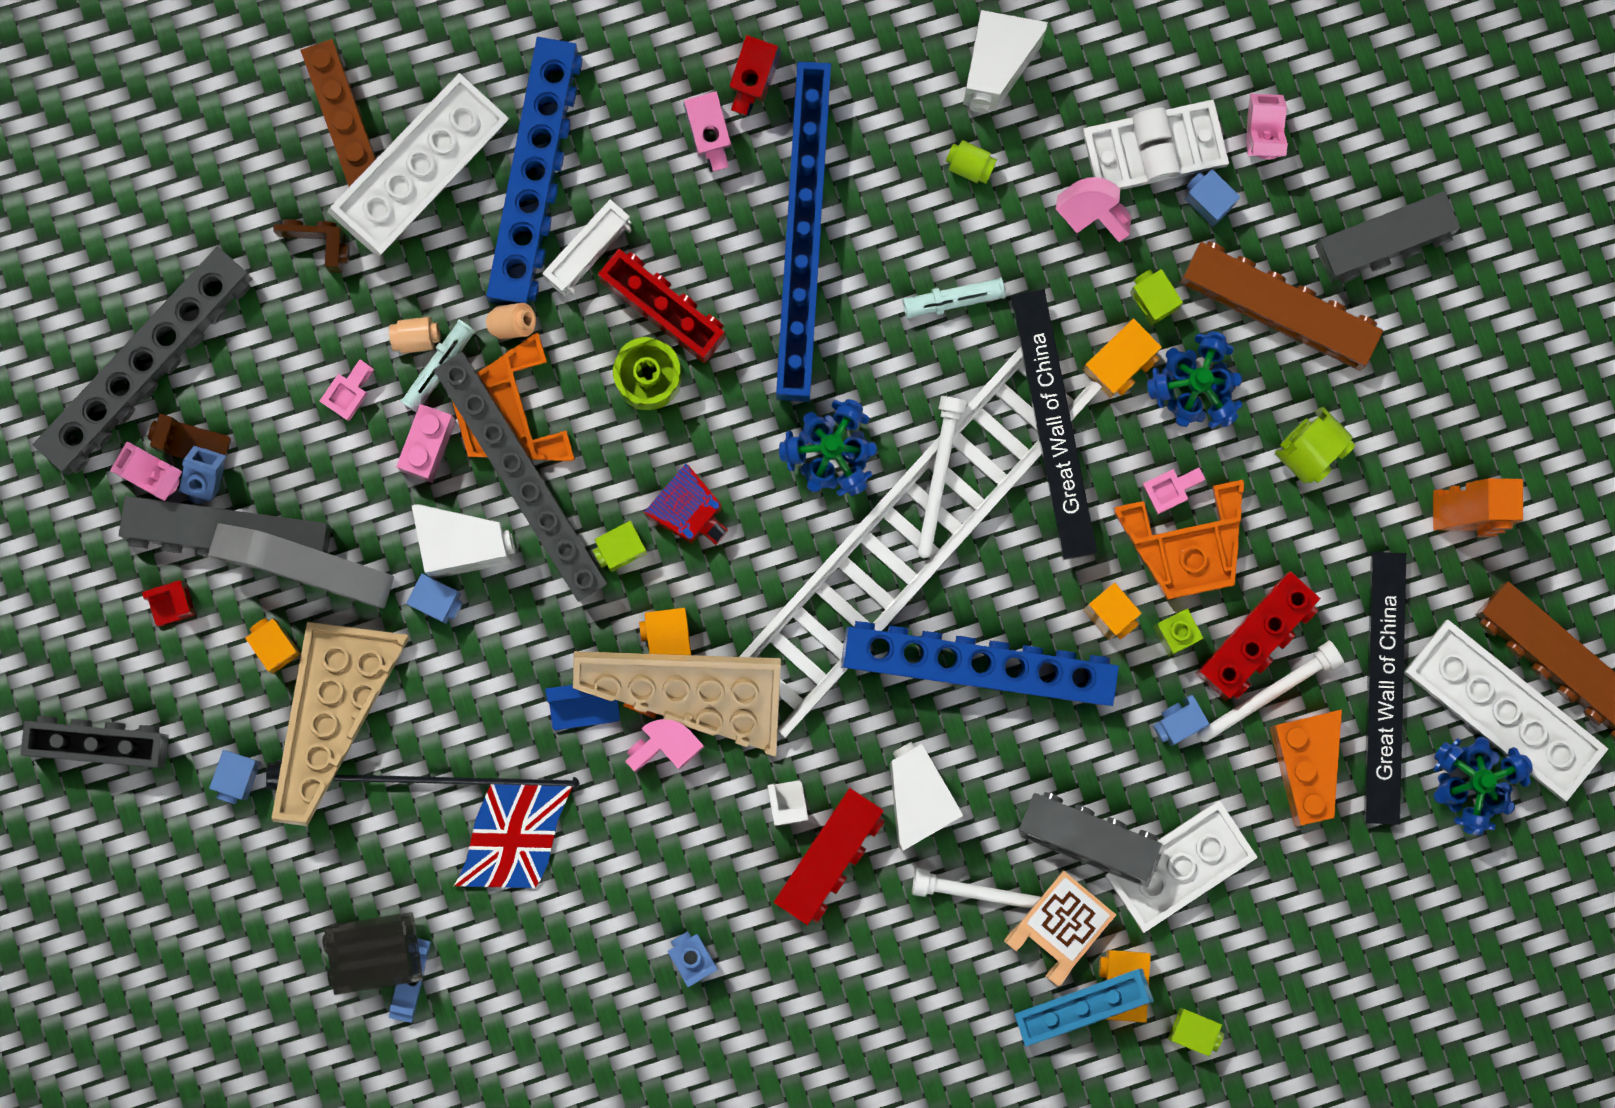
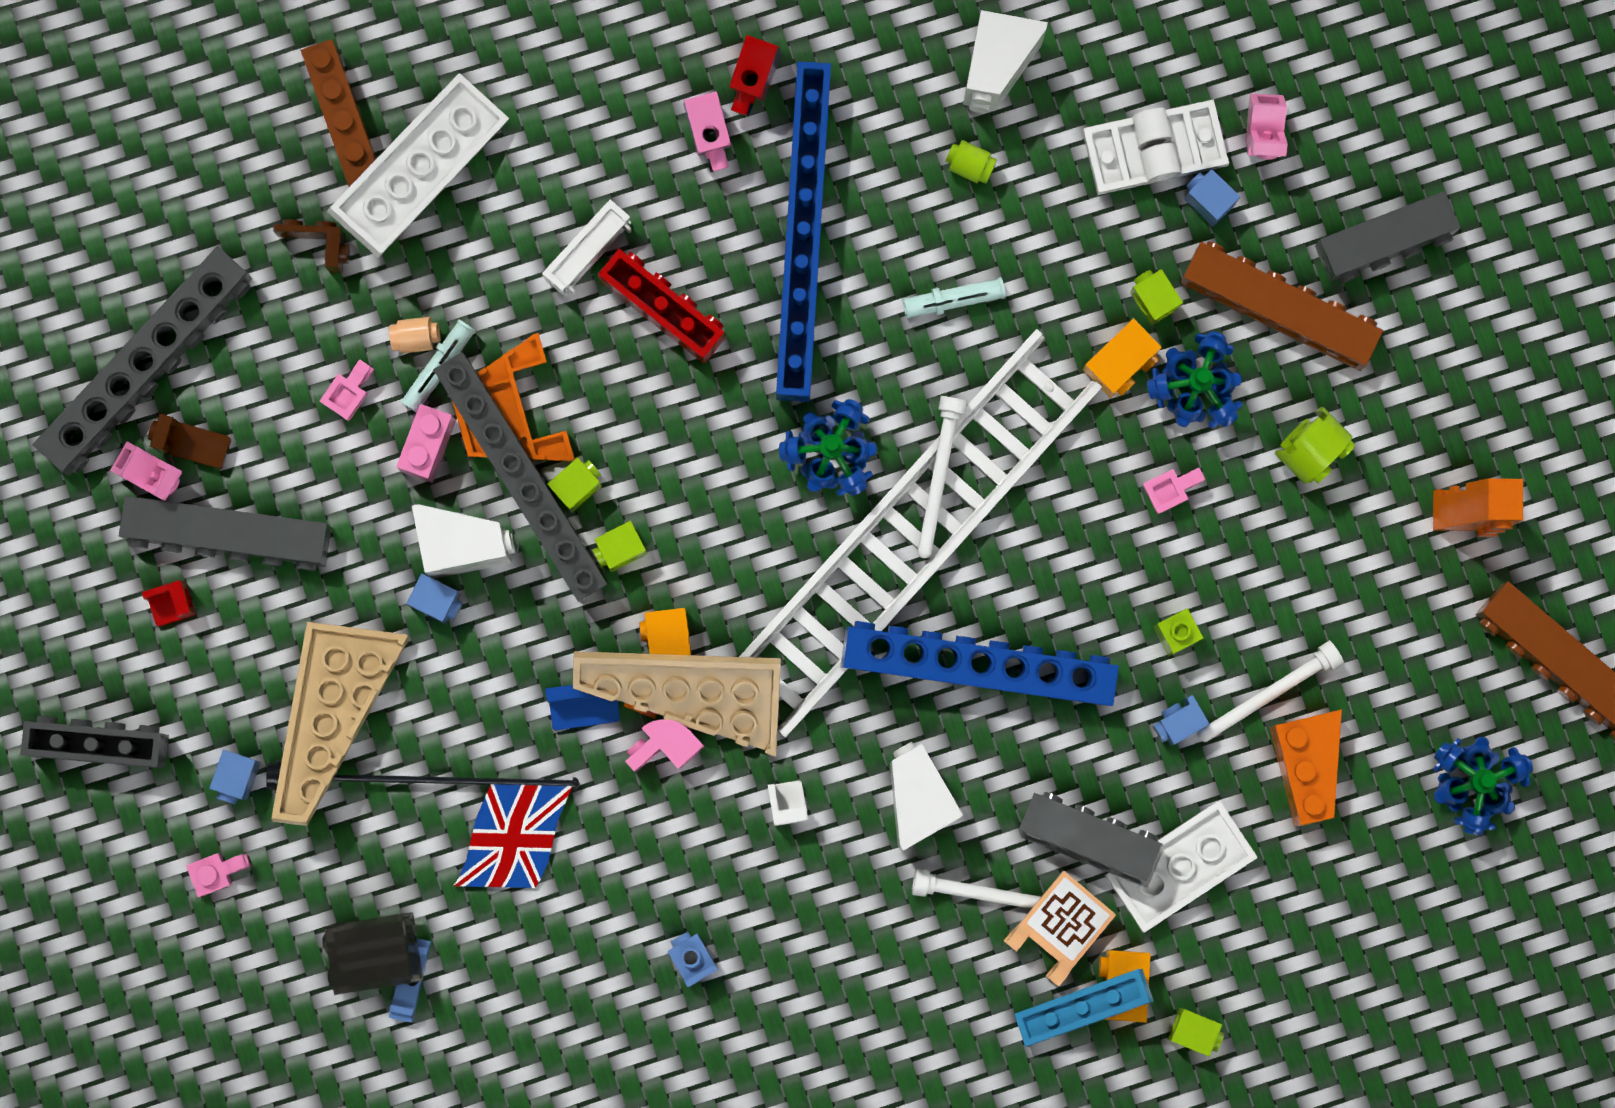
medium blue brick [179,446,226,504] -> none
light grey beam [208,523,394,609] -> none
light orange brick [245,618,301,674] -> none
blue brick [486,36,583,306] -> none
light nougat brick [486,303,536,339] -> none
lime brick [612,337,682,410] -> none
torso [644,463,728,545] -> none
red brick [773,788,885,926] -> none
black tile [1011,289,1097,561] -> none
bright pink brick [1056,177,1131,242] -> none
light orange brick [1083,582,1142,640] -> none
orange wing [1113,480,1244,600] -> none
red brick [1195,571,1321,701] -> none
black tile [1364,552,1407,825] -> none
white plate [1404,620,1608,802] -> none
none -> bright pink plate [186,853,251,898]
none -> lime brick [547,457,602,513]

